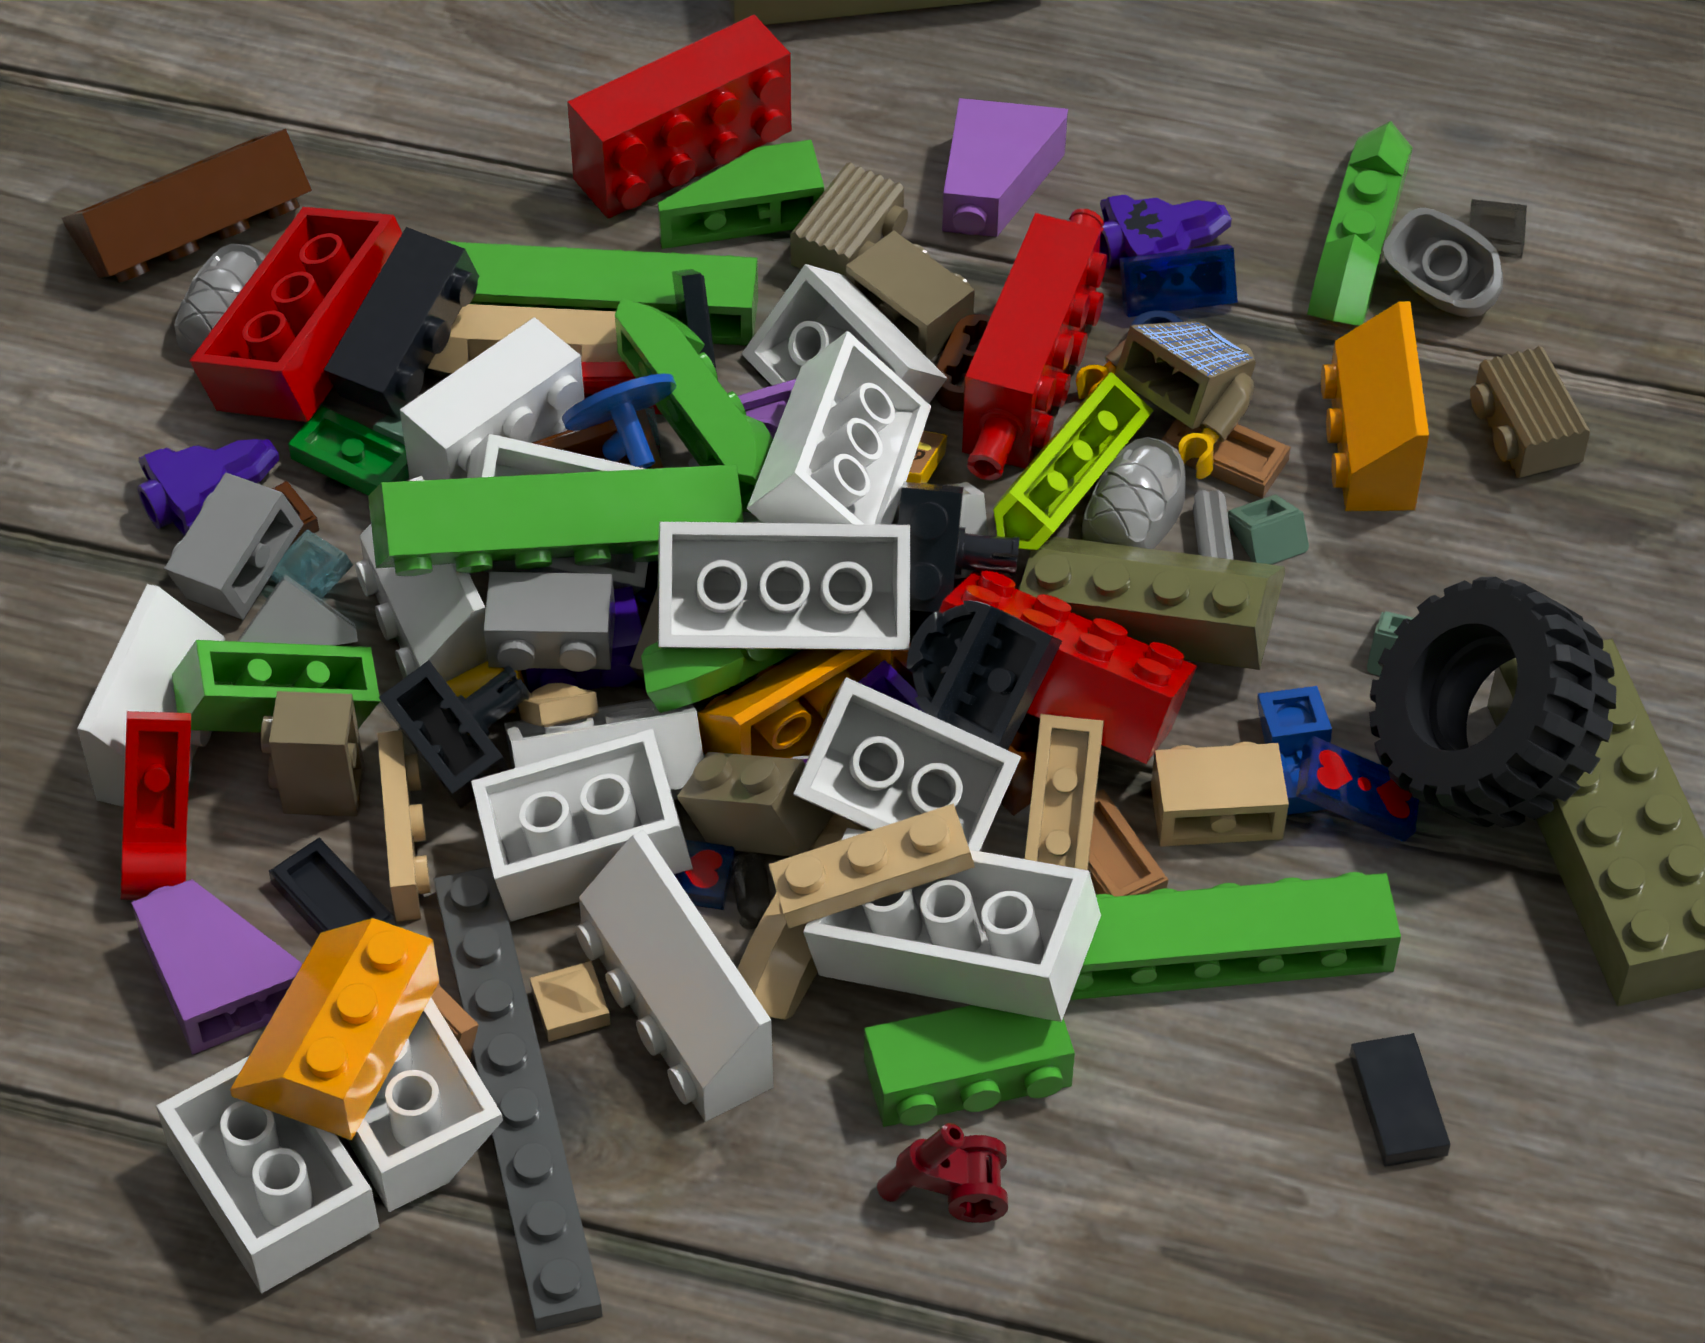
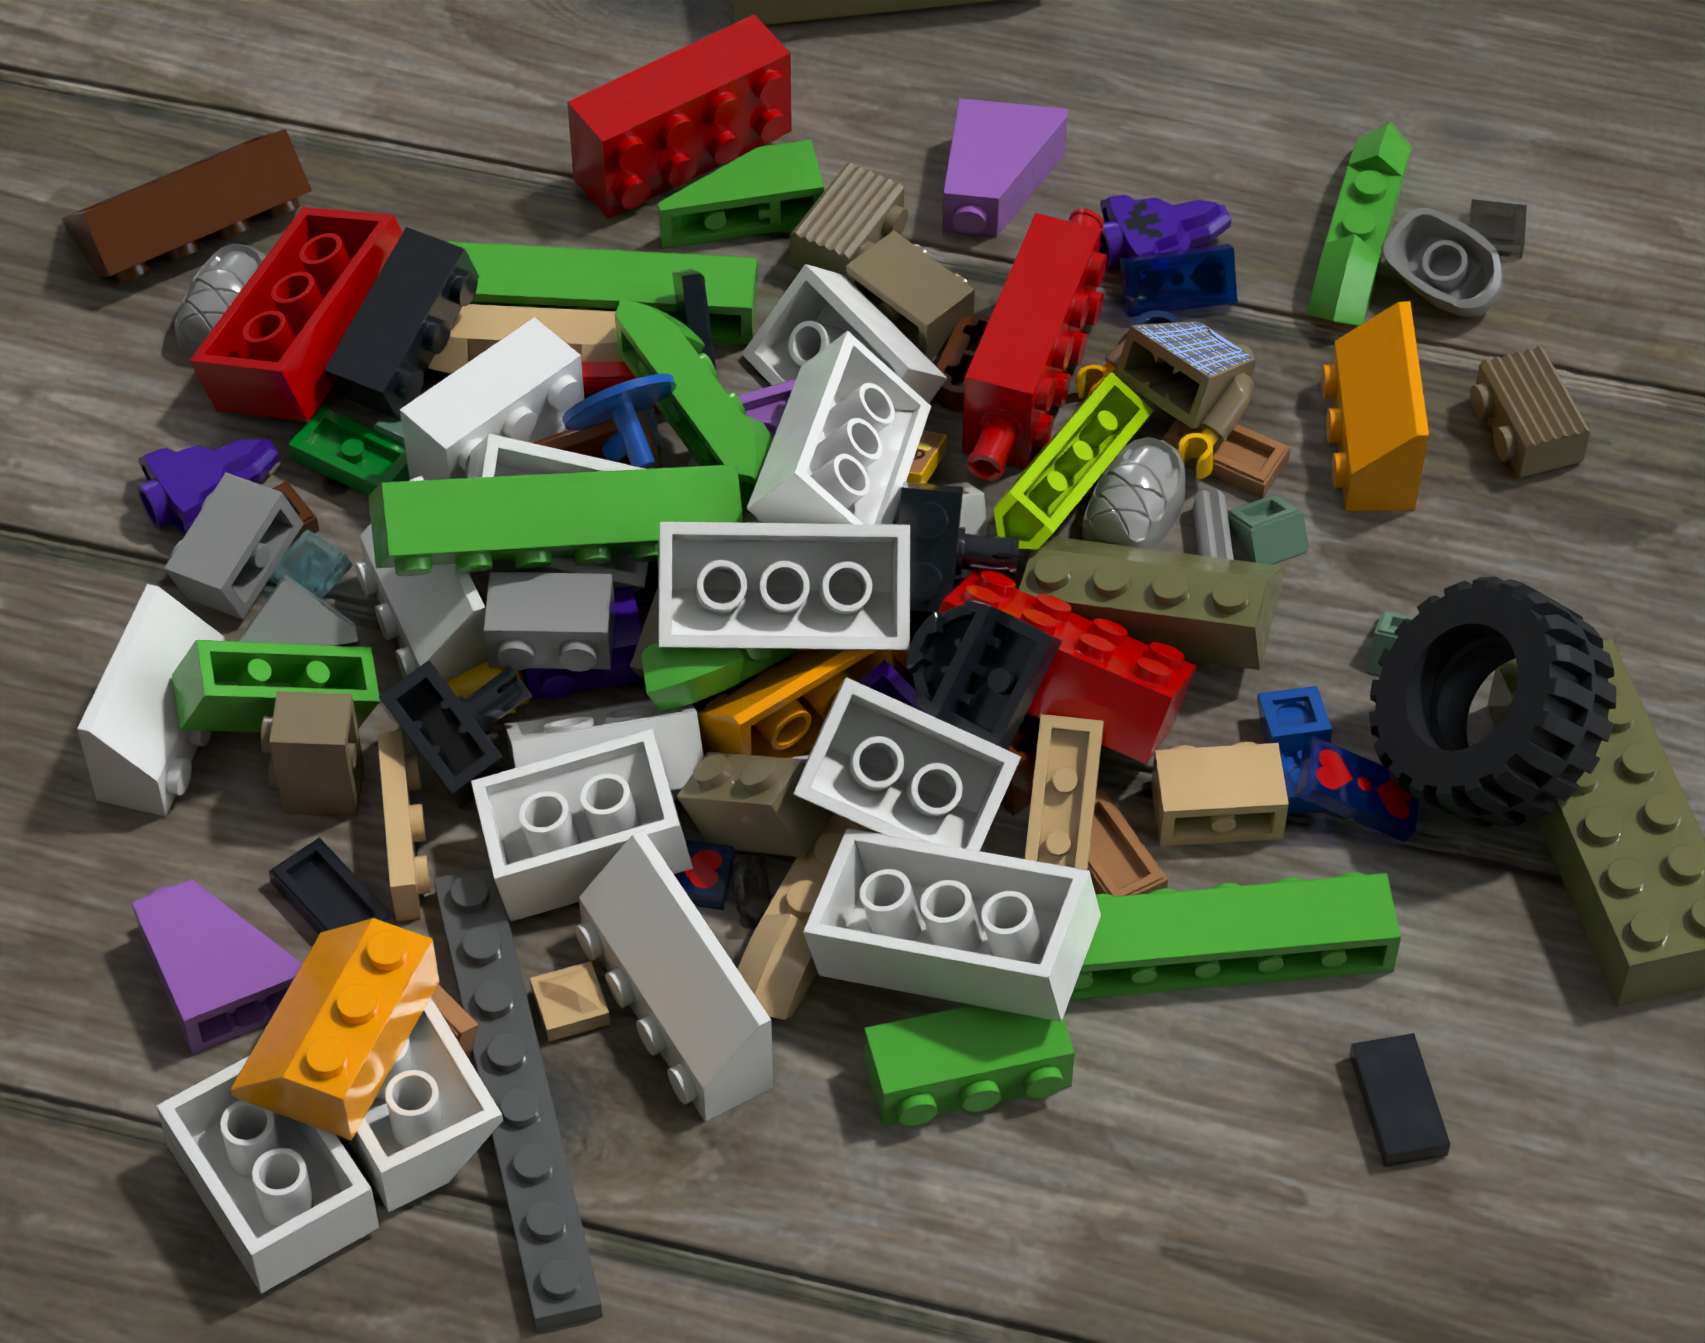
red plate [121,711,191,900] -> none
tan tile [519,683,599,727] -> none
tan plate [769,803,975,928] -> none
dark red piece [877,1123,1008,1223] -> none

